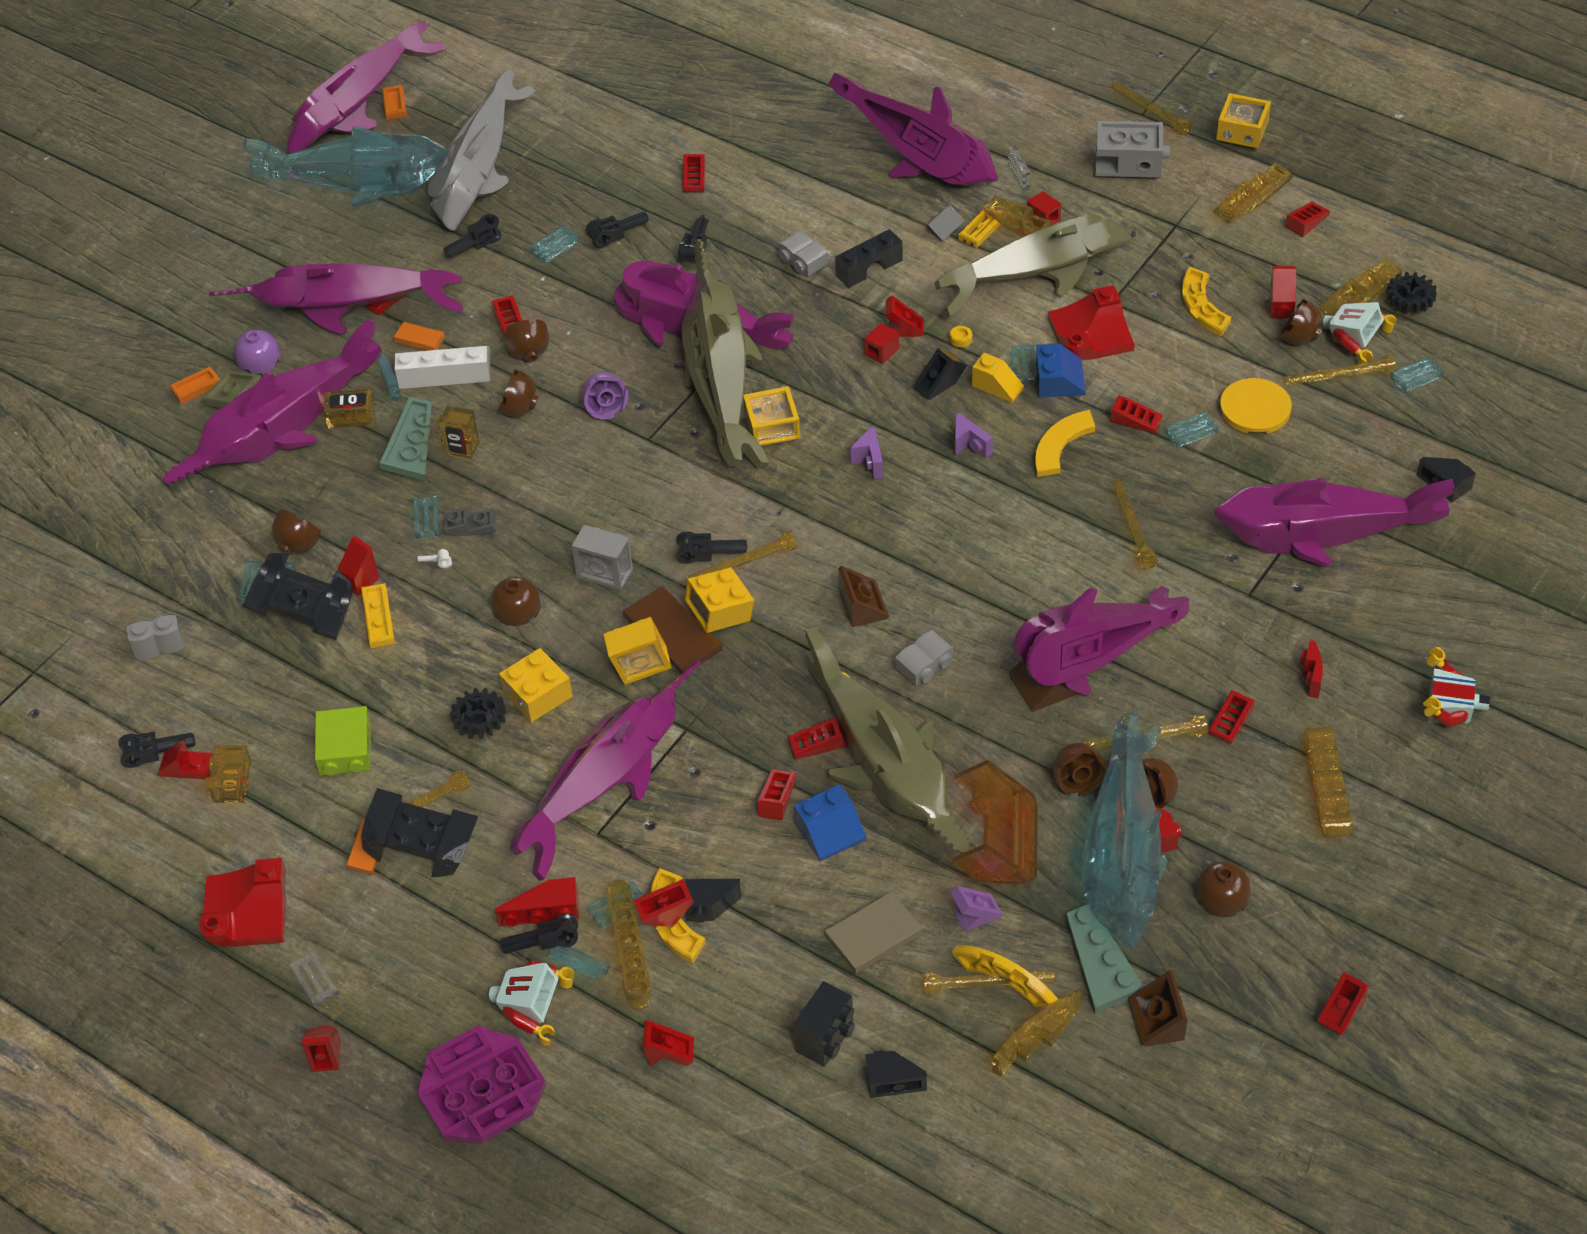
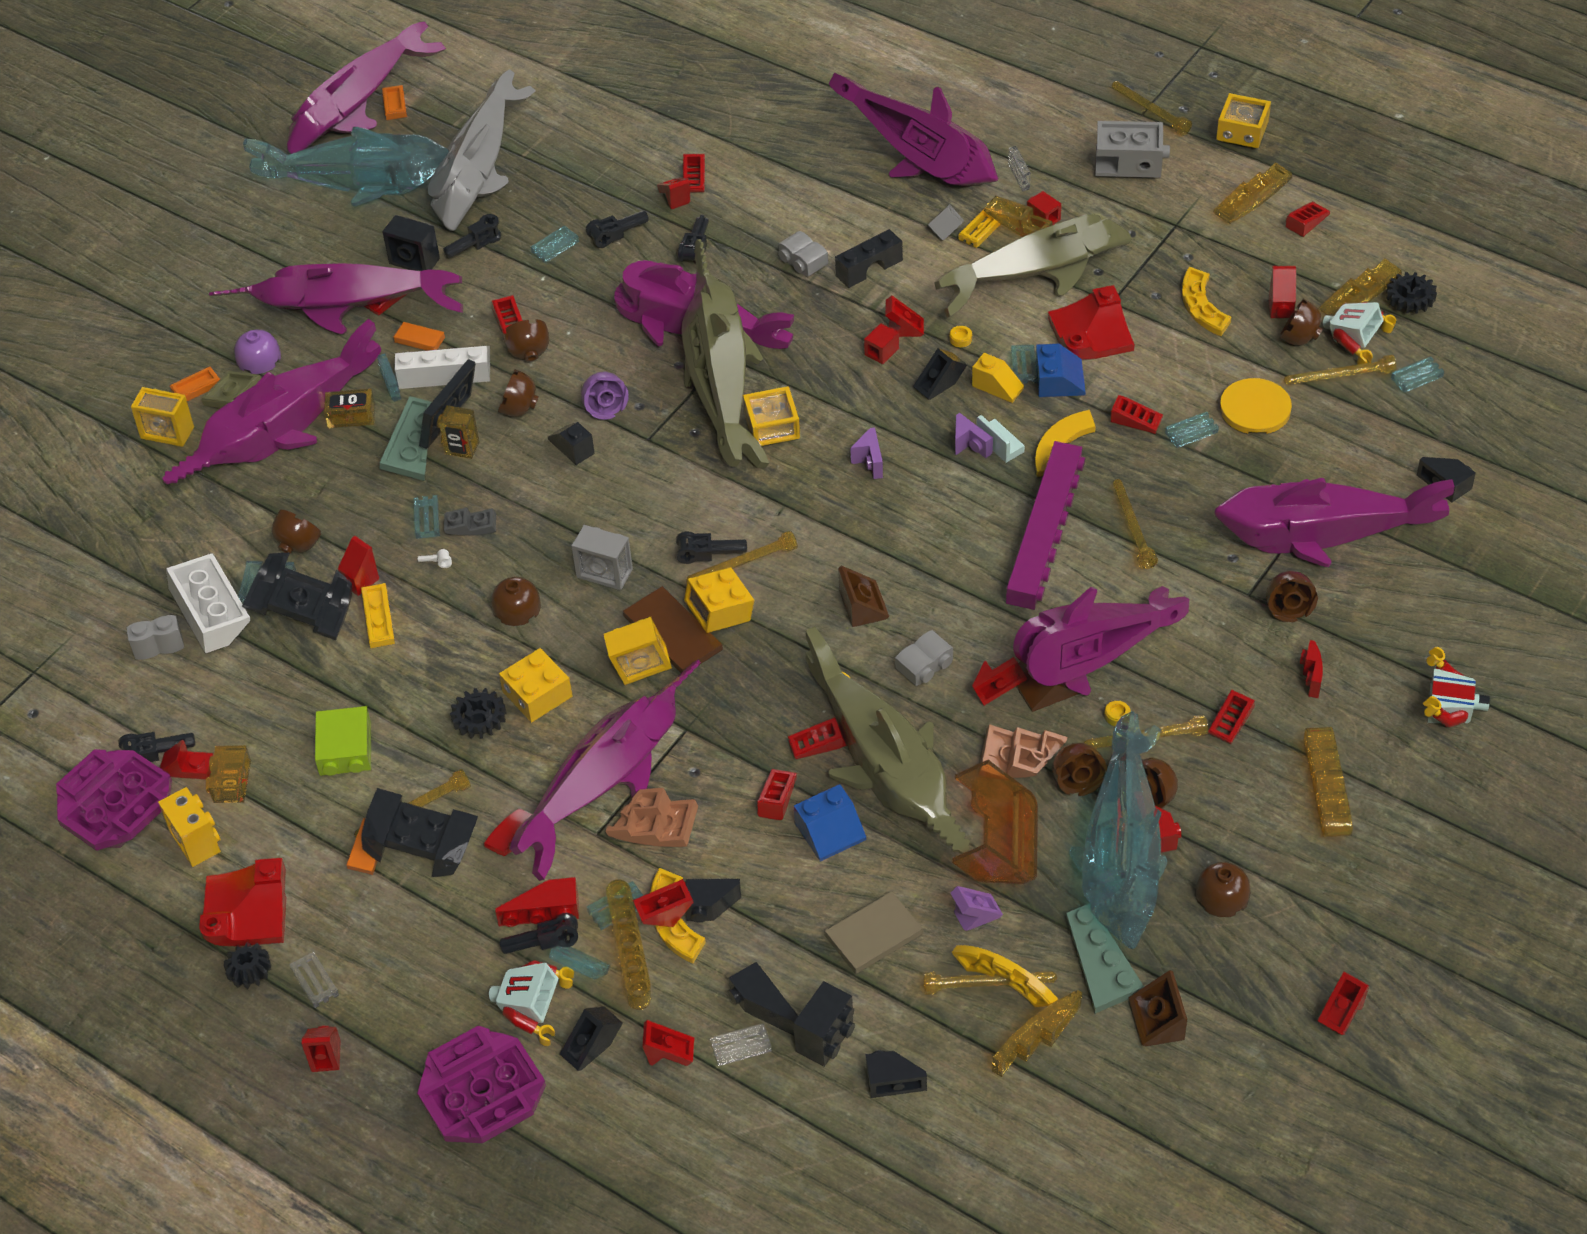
none -> magenta piece [56,749,172,851]
none -> yellow piece [131,387,194,447]
none -> yellow piece [158,787,221,867]
none -> white slope [166,553,250,653]
none -> black gear [224,942,272,989]
none -> black brick [382,215,440,271]
none -> black tile [419,359,476,449]
none -> red slope [484,808,533,856]
none -> black slope [548,422,595,465]
none -> black slope [560,1006,623,1071]
none -> nougat slope [605,788,698,847]
none -> red slope [657,178,690,209]
none -> clear tile [710,1023,772,1066]
none -> black slope [728,962,798,1036]
none -> red slope [972,657,1027,706]
none -> light aqua panel [977,415,1025,463]
none -> nougat slope [978,725,1067,778]
none -> magenta brick [1006,441,1086,610]
none -> yellow tile [1104,701,1131,726]
none -> reddish brown cylinder [1266,571,1318,622]

